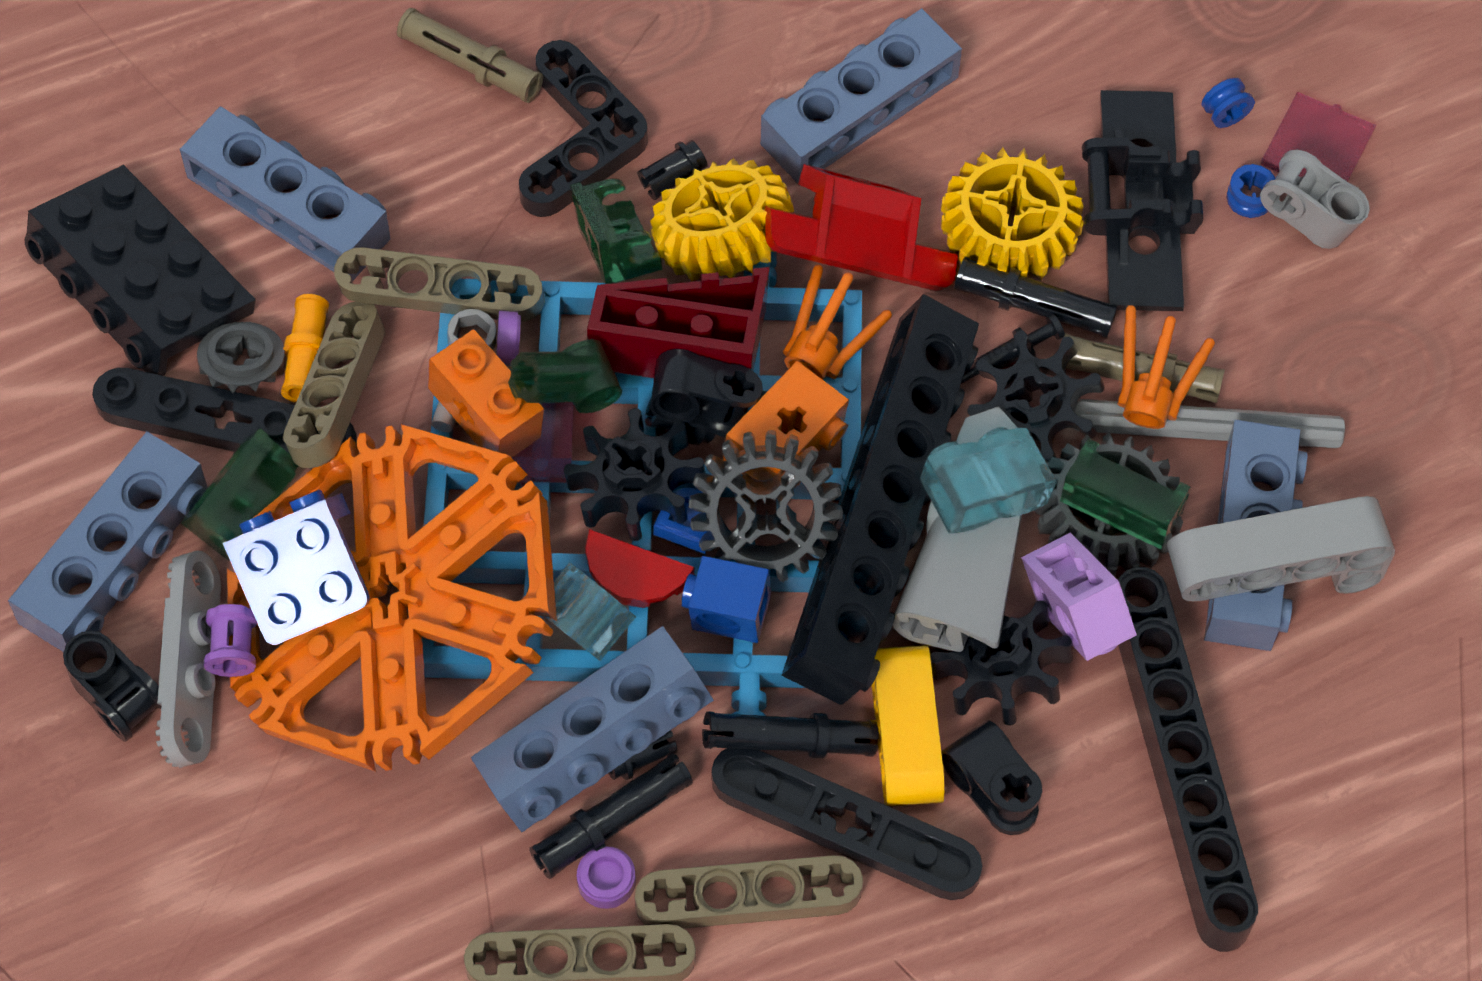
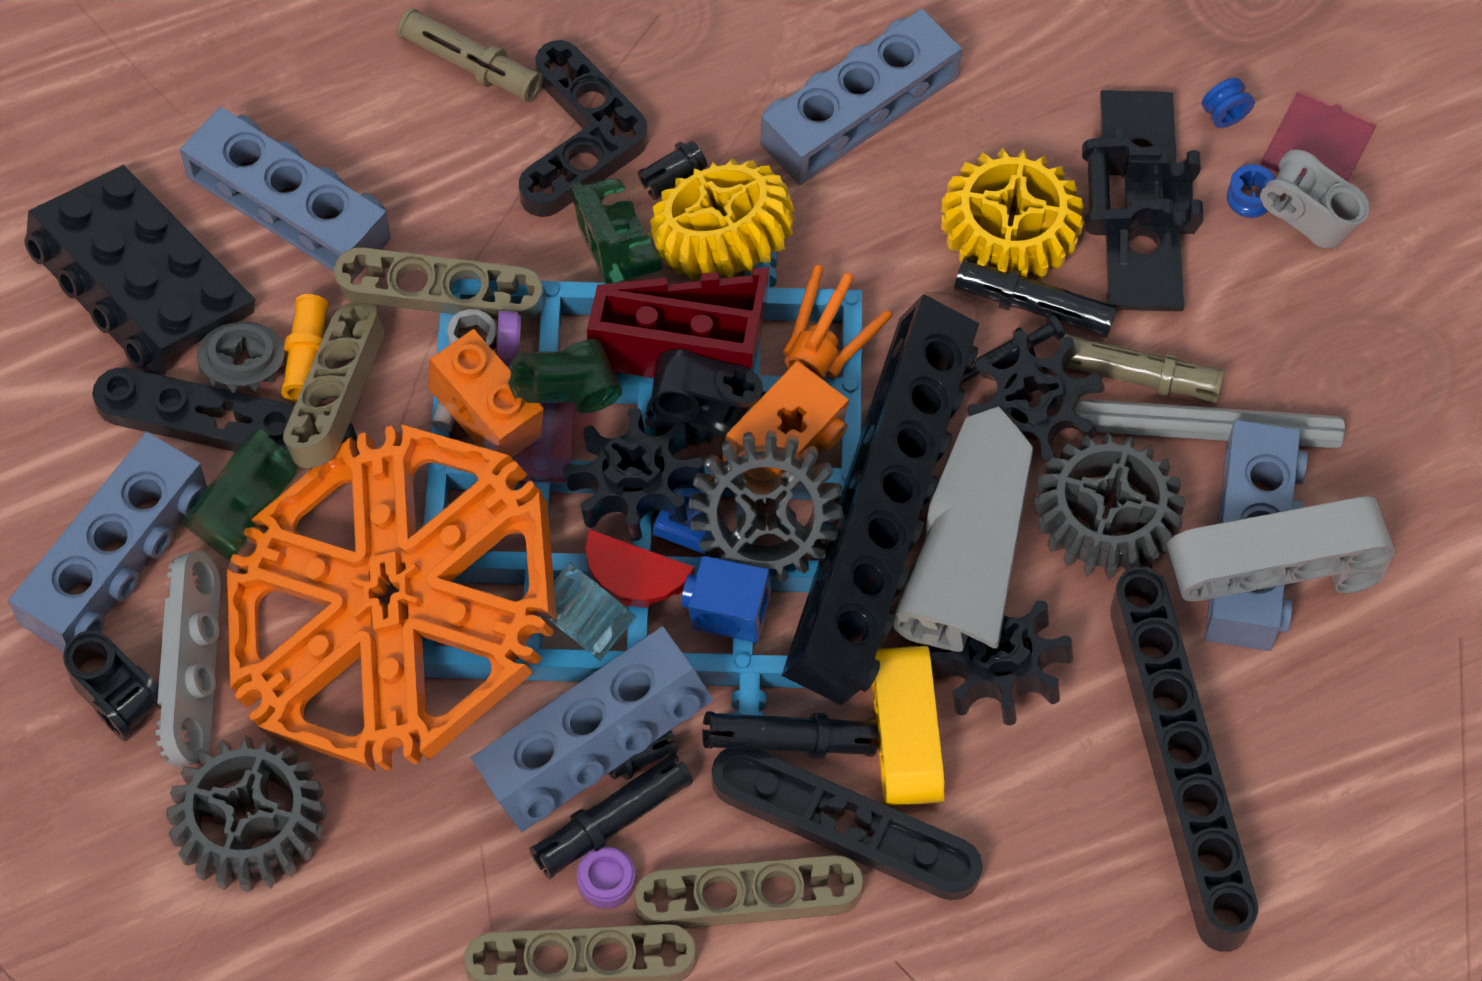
medium lavender bush [204,604,257,677] -> none
bracket [223,489,370,645] -> none
red plate [765,164,958,291] -> none
clear light blue brick [920,427,1057,533] -> none
black piece [941,720,1042,835] -> none
lavender brick [1021,532,1137,661] -> none
clear green hinge [1060,438,1191,549] -> none
orange plant [1117,305,1215,429] -> none
none -> dark grey gear [166,734,327,893]

